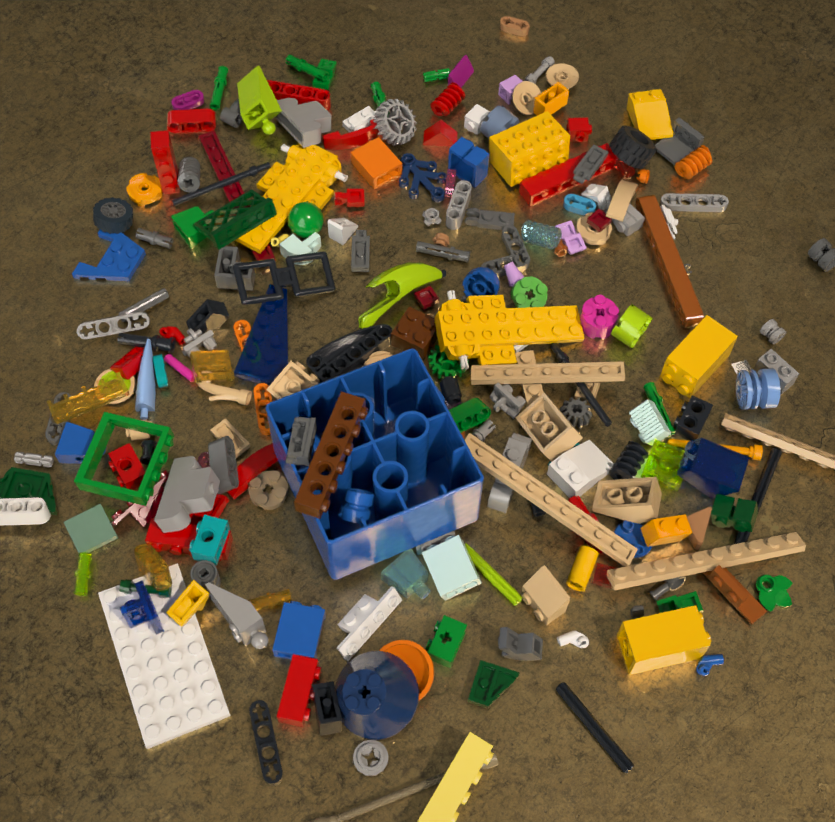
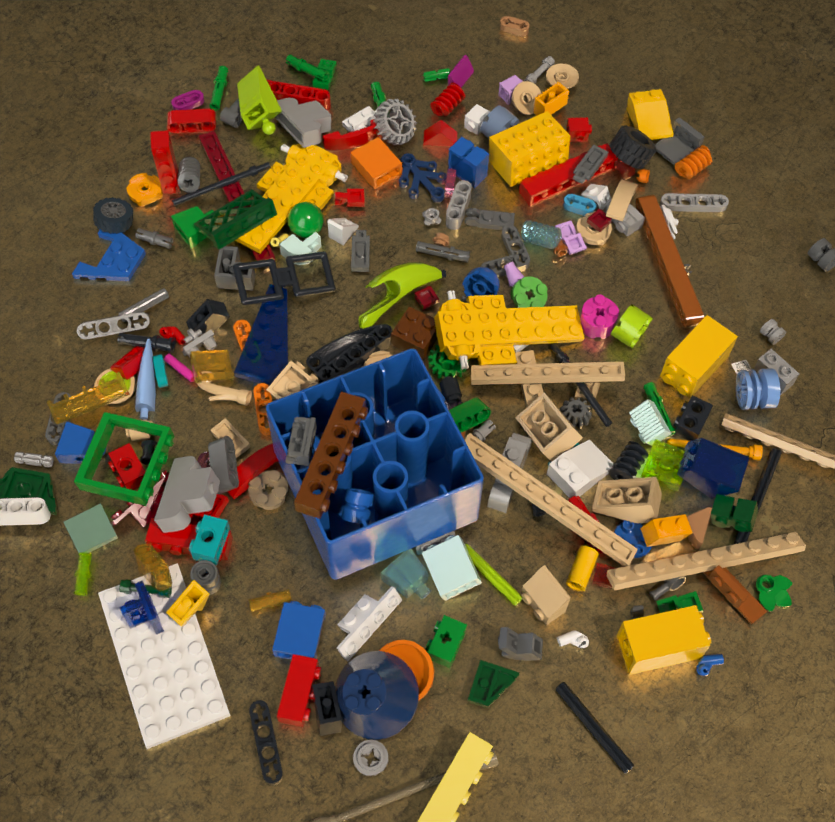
light grey slope [205,582,268,649] -> none
light grey hips [490,383,526,419] -> none

